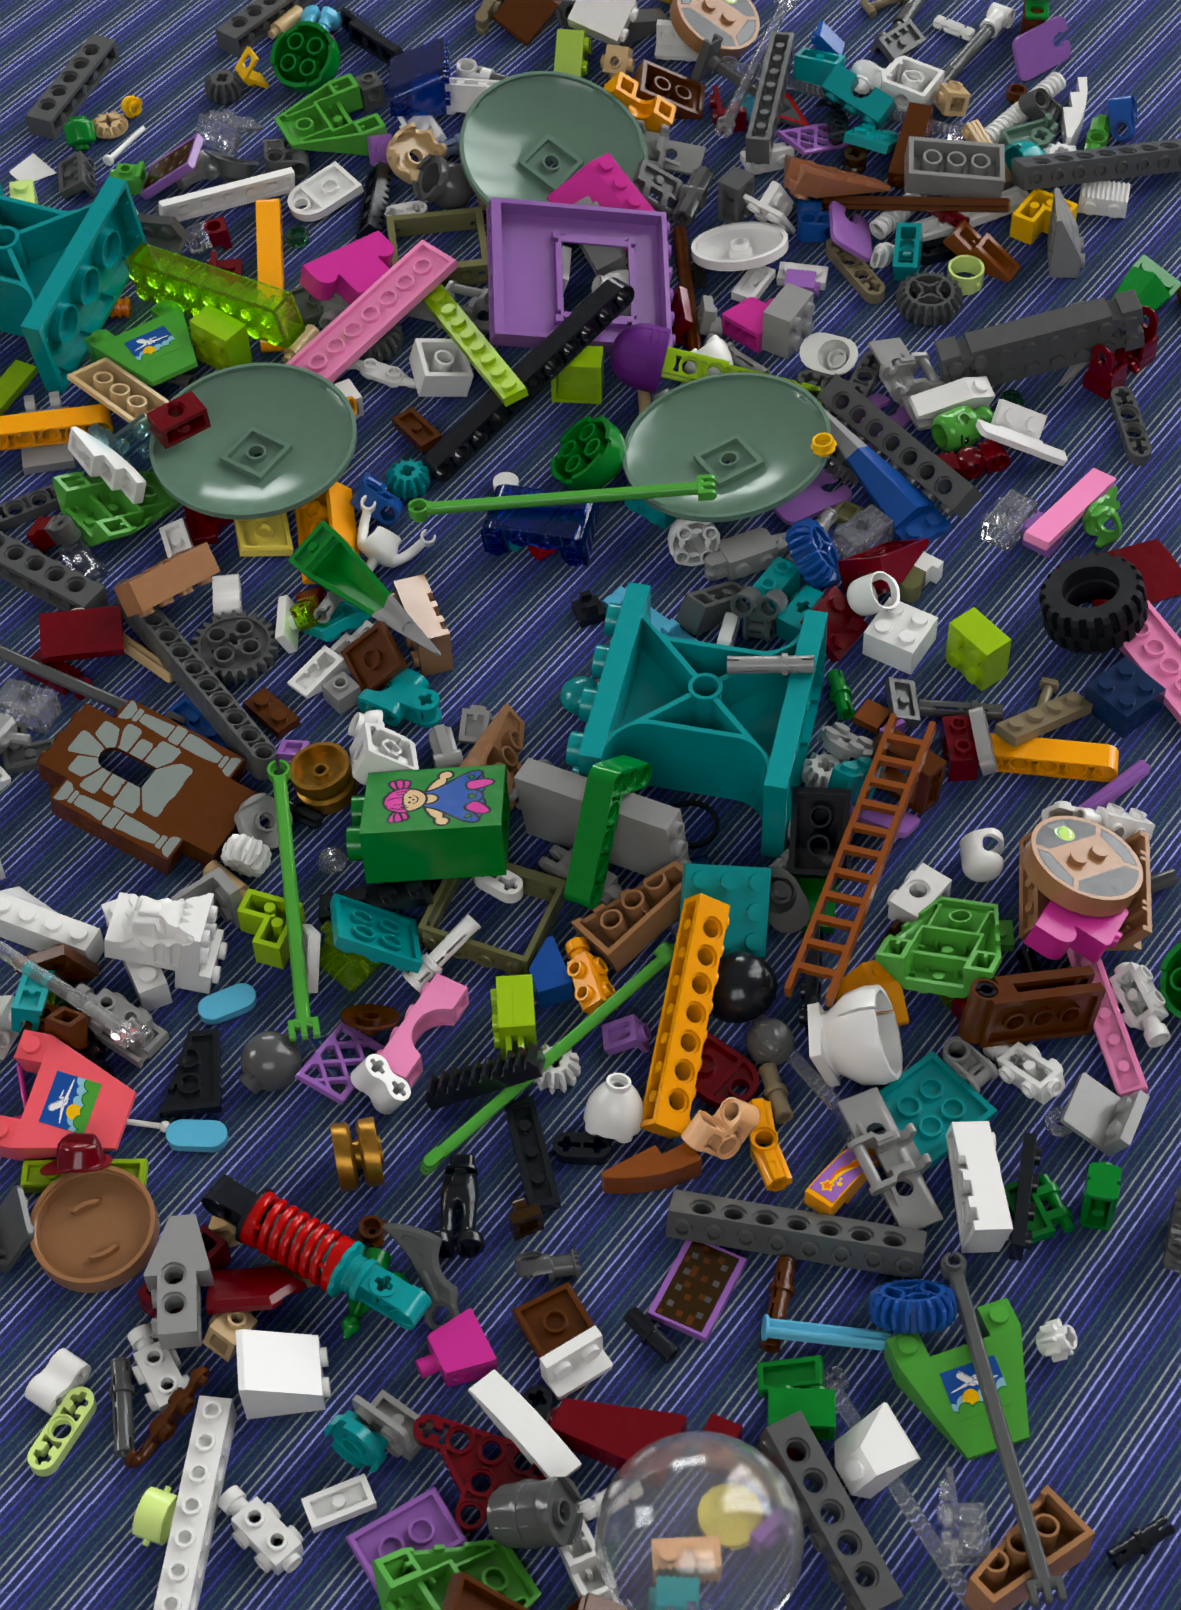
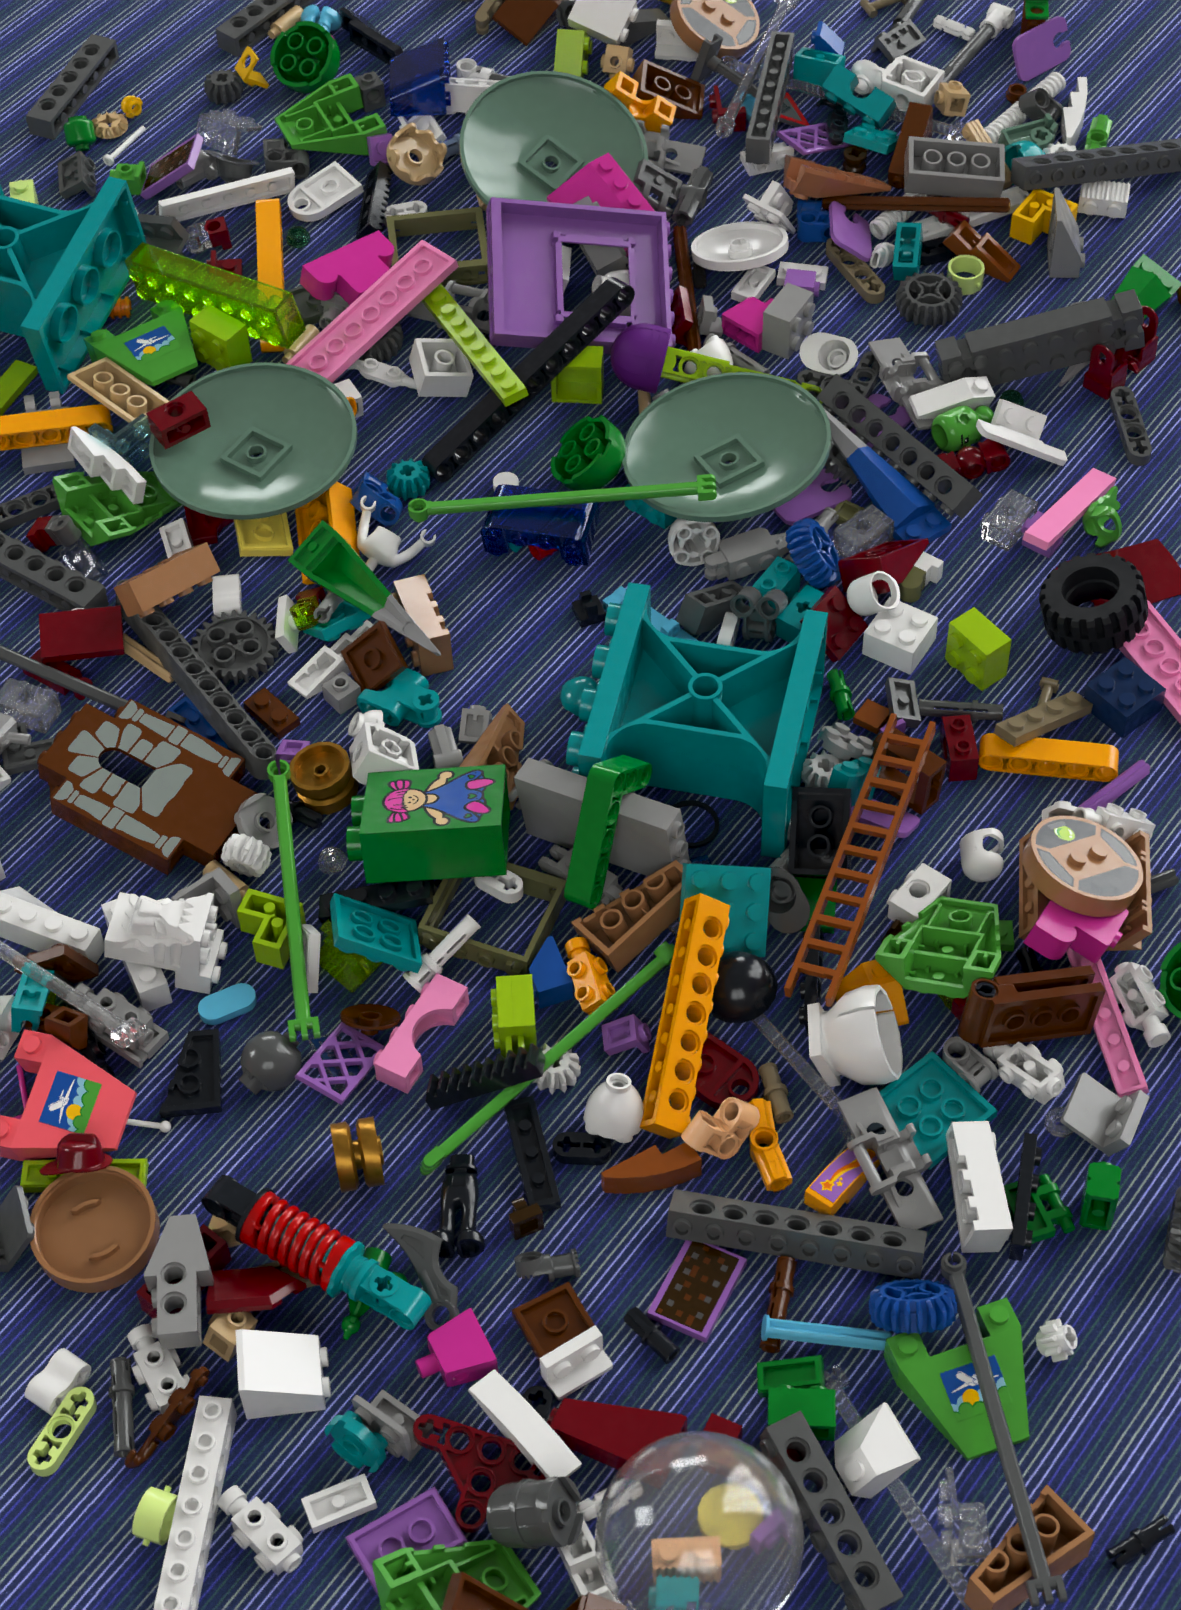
white sticker [10,153,56,182] -> none
medium azure tile [166,1119,229,1153] -> none
white axle [351,1054,411,1115] -> none
reddish brown plate [354,1215,389,1248] -> none
reddish brown plate [392,407,442,453] -> none
dark grey tile [413,154,473,210] -> none
dark grey brick [718,166,755,224] -> none
light grey pin [727,653,815,676] -> none
dark grey piece [745,1018,795,1066] -> none
yellow plate [810,432,837,457] -> none
light grey beam [969,706,998,776] -> none
blue piece [1108,95,1138,143] -> none

